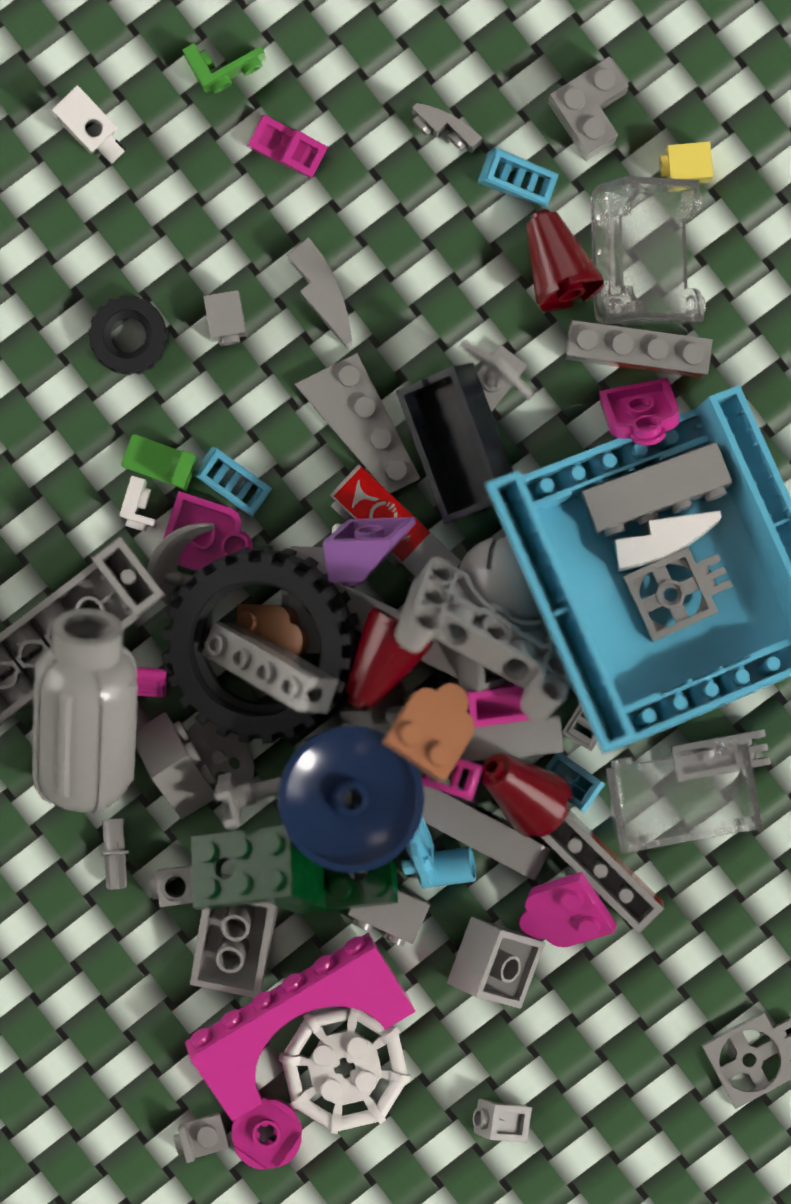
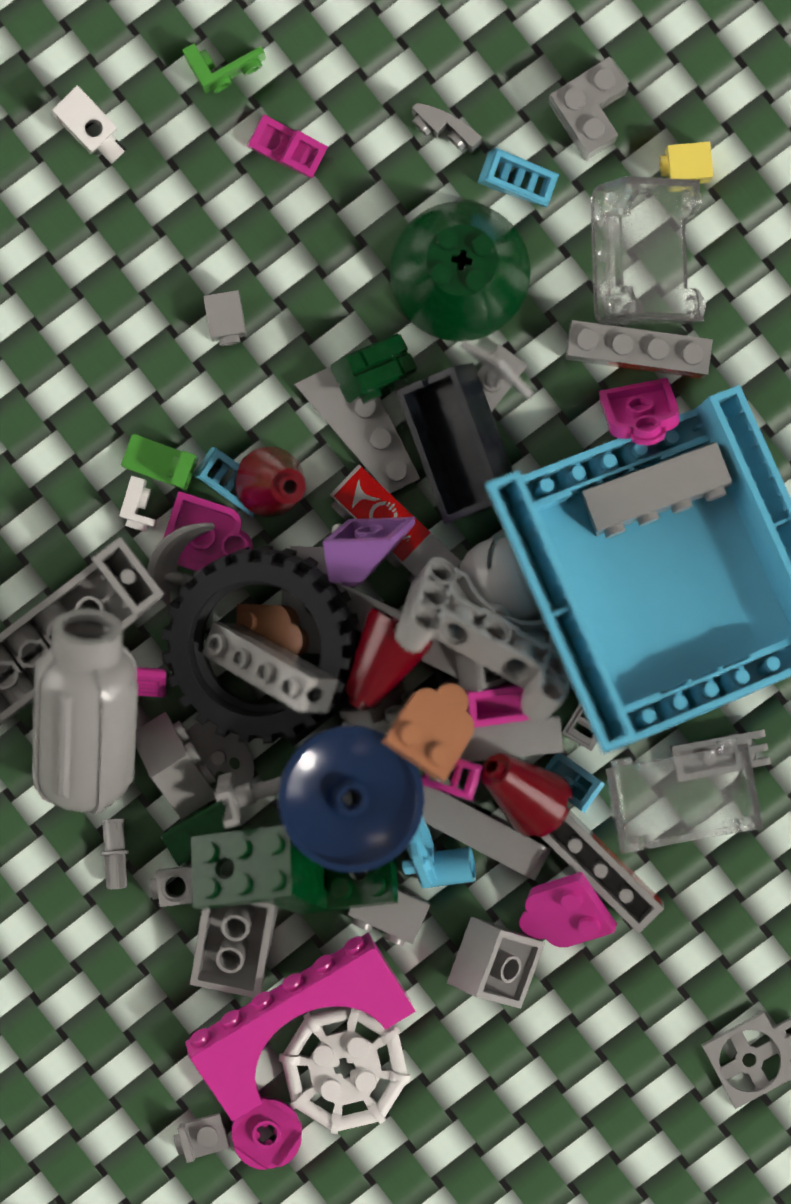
black tyre [88,295,168,376] -> none
light grey slope [287,237,352,348] -> none
light grey bracket [473,1099,532,1143] -> none
dark red cone [526,209,604,312] -> none
white slope [614,511,721,572] -> none
light grey piece [623,547,733,642] -> none
none -> dark green brick [161,800,242,866]
none -> dark red cone [234,447,306,517]
none -> dark green brick [330,333,417,404]
none -> dark green cone [390,201,530,342]

